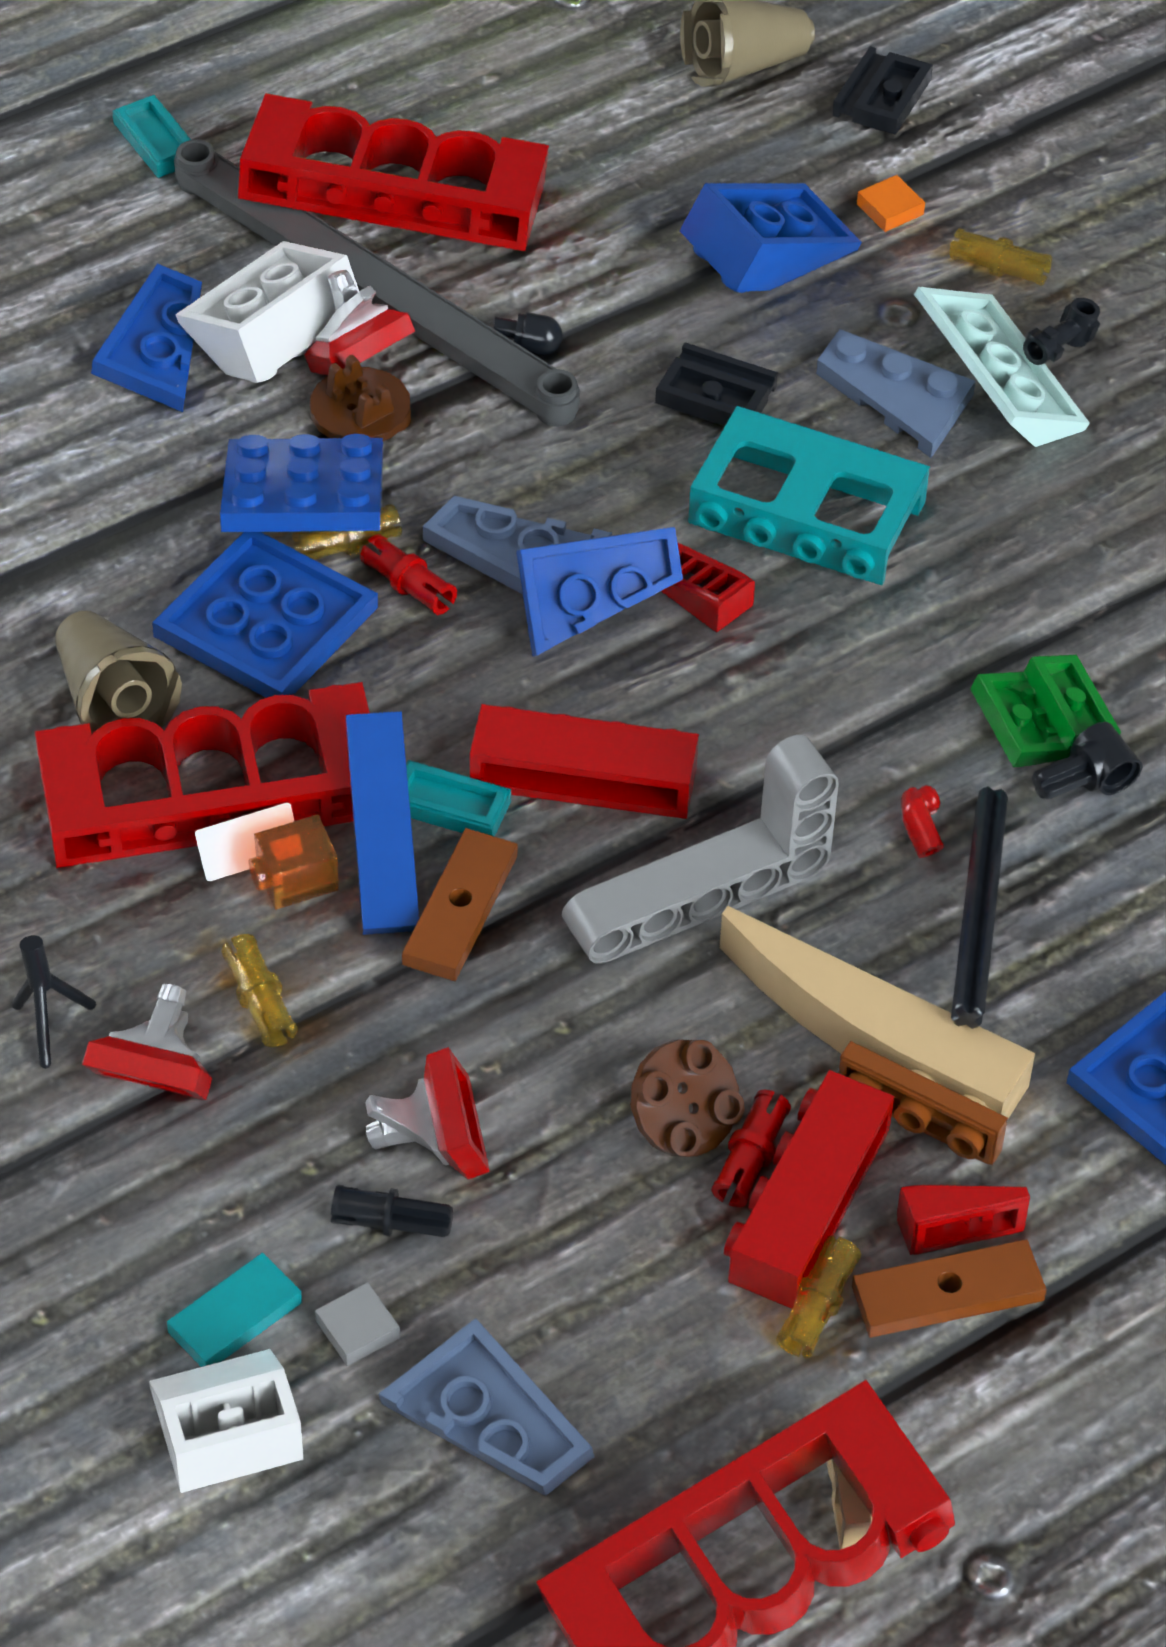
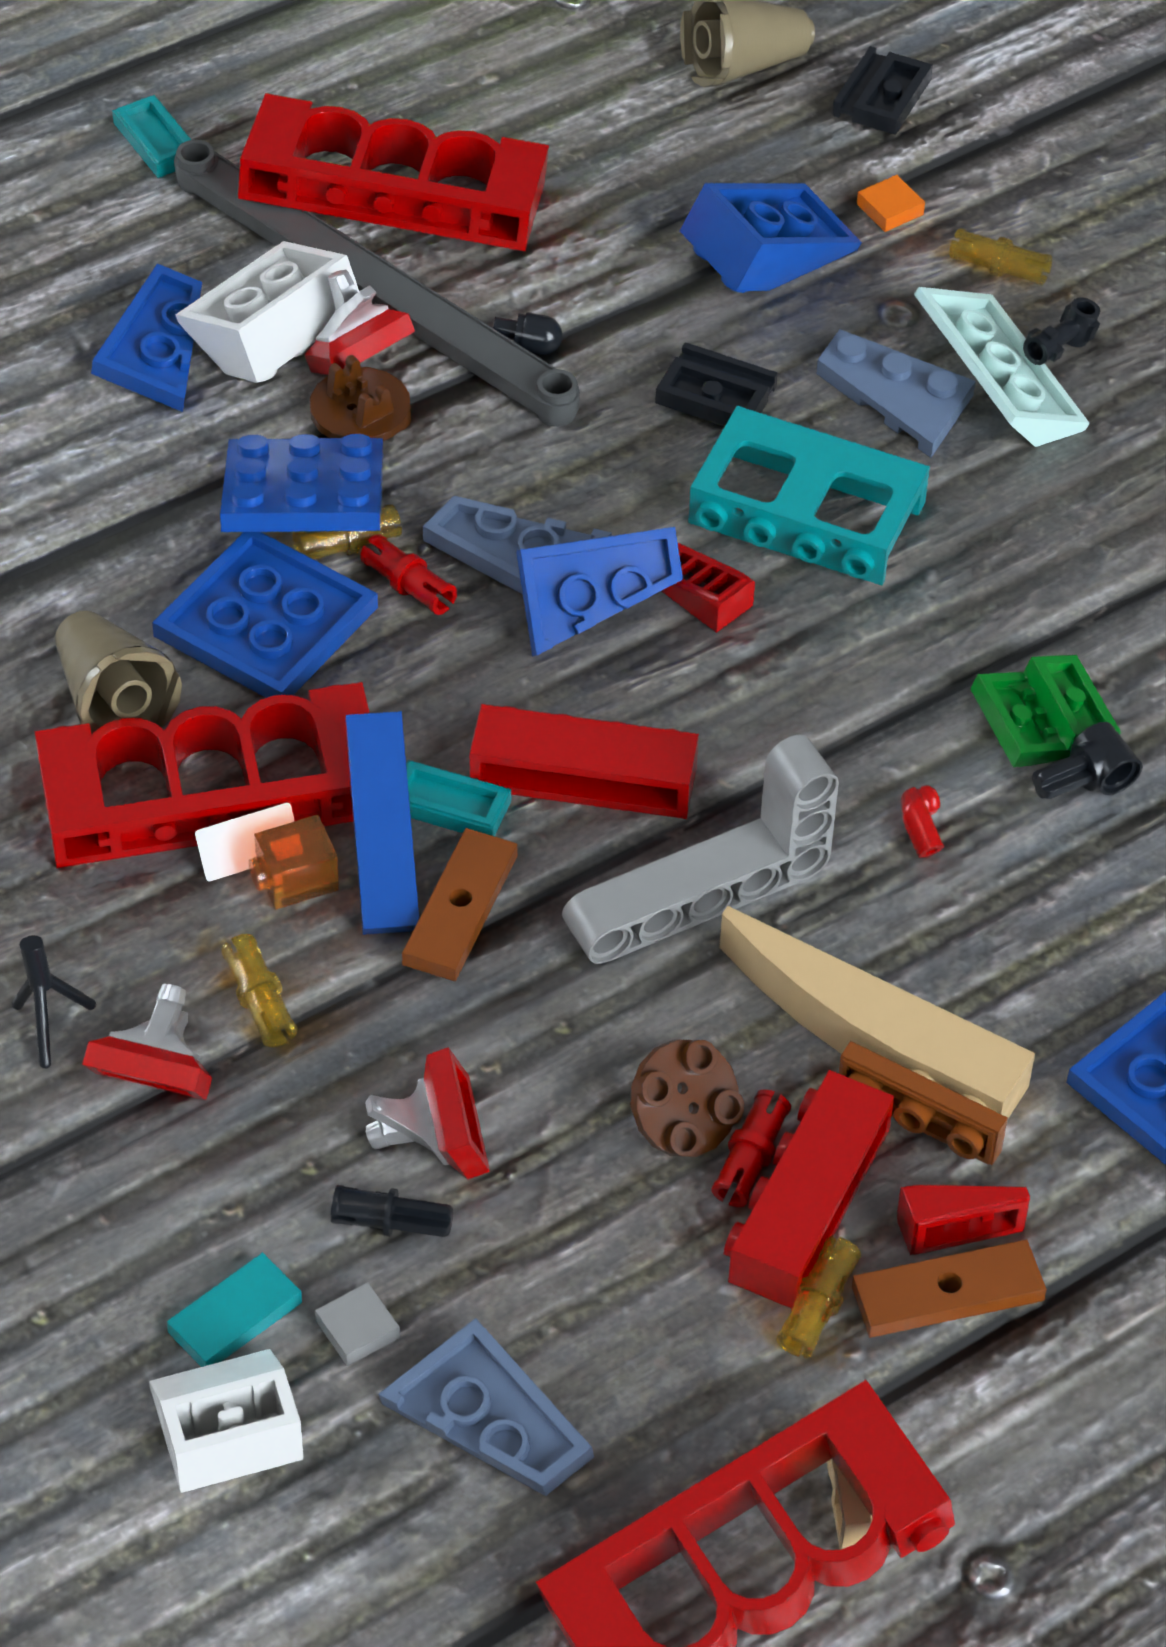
black axle [951,786,1008,1029] -> none

